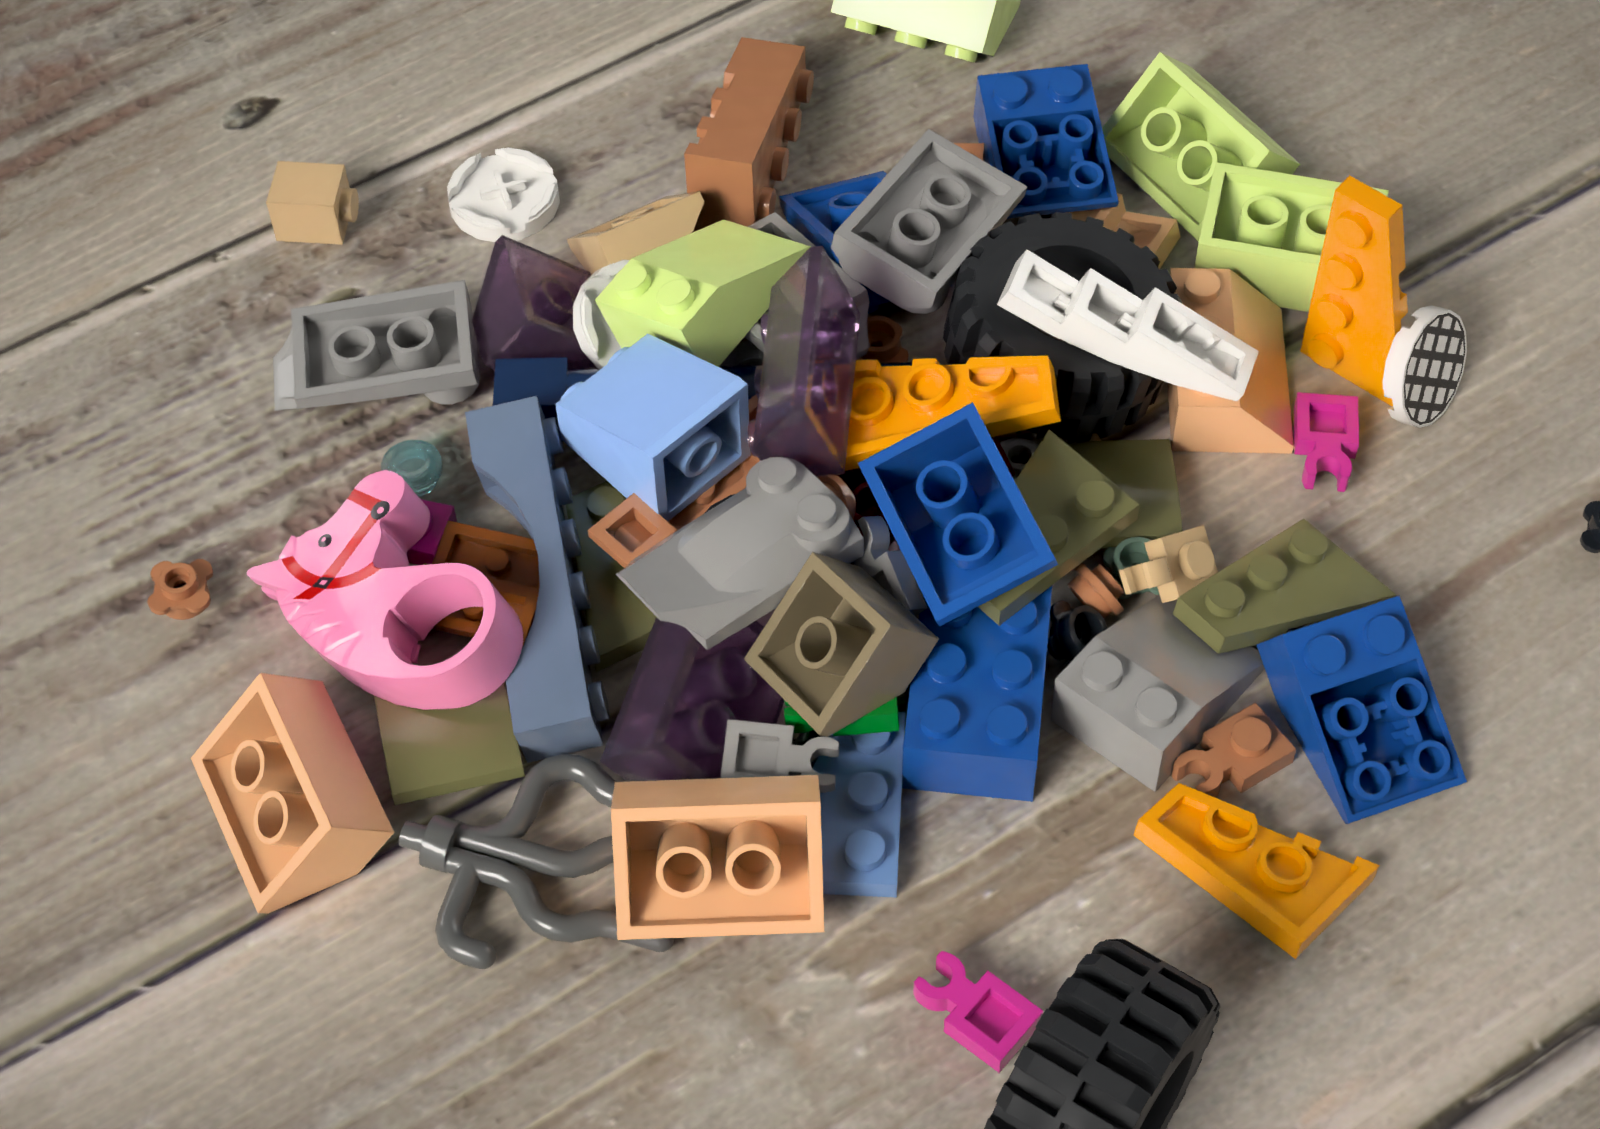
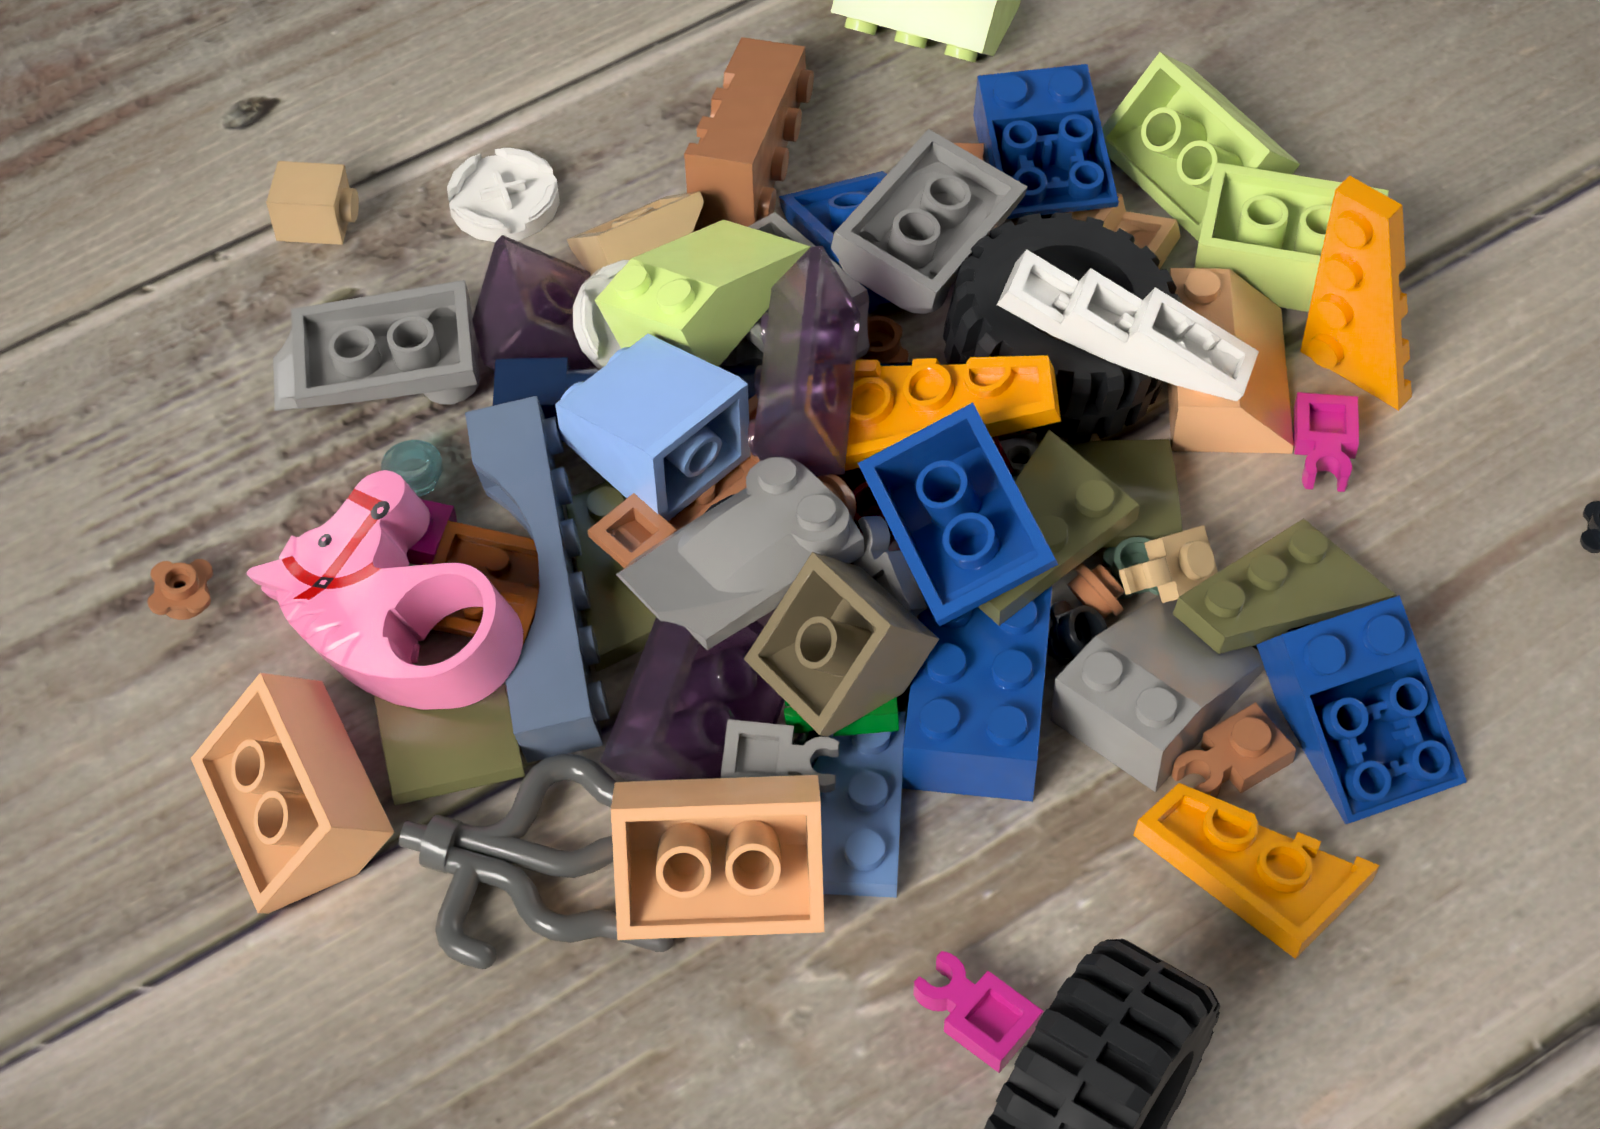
white tile [1382,306,1467,428] -> none

